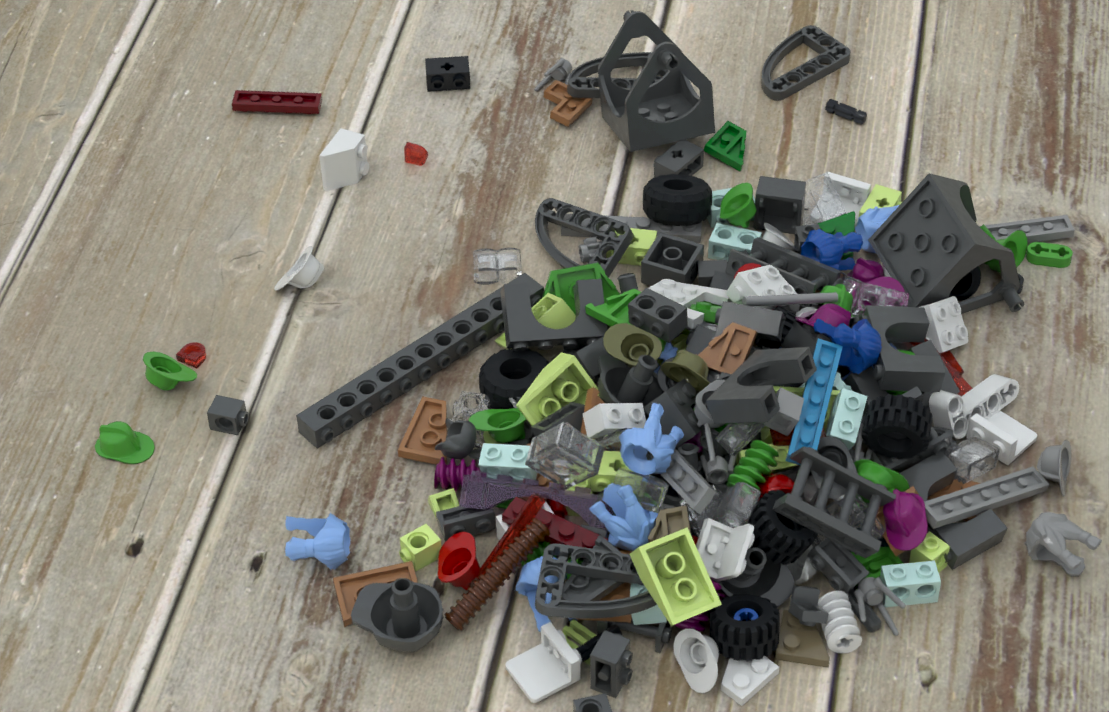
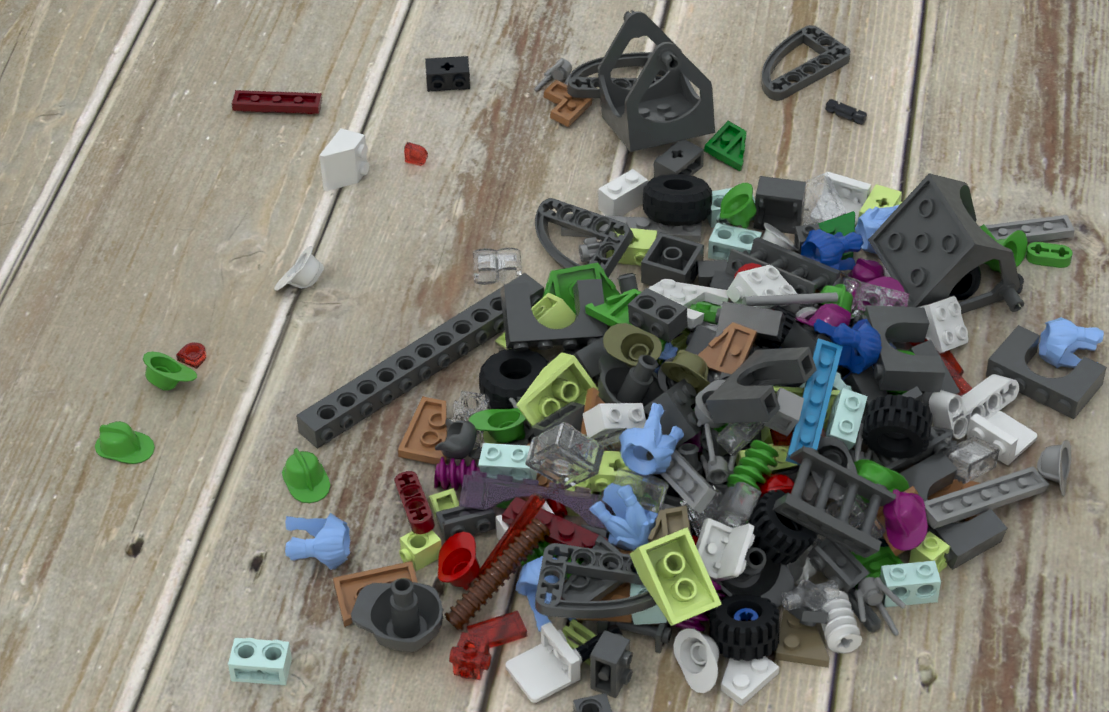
dark grey brick [207,395,249,436] -> none
light grey piece [1024,512,1102,577] -> none
none -> light aqua brick [228,638,292,685]
none -> bright green piece [282,448,330,503]
none -> dark red beam [394,471,435,534]
none -> clear red brick [449,632,491,680]
none -> clear red tile [466,611,527,653]
none -> white brick [598,169,648,216]
none -> clear axle [781,579,840,611]
none -> dark grey arch [986,325,1107,419]
none -> light blue piece [1038,317,1104,368]

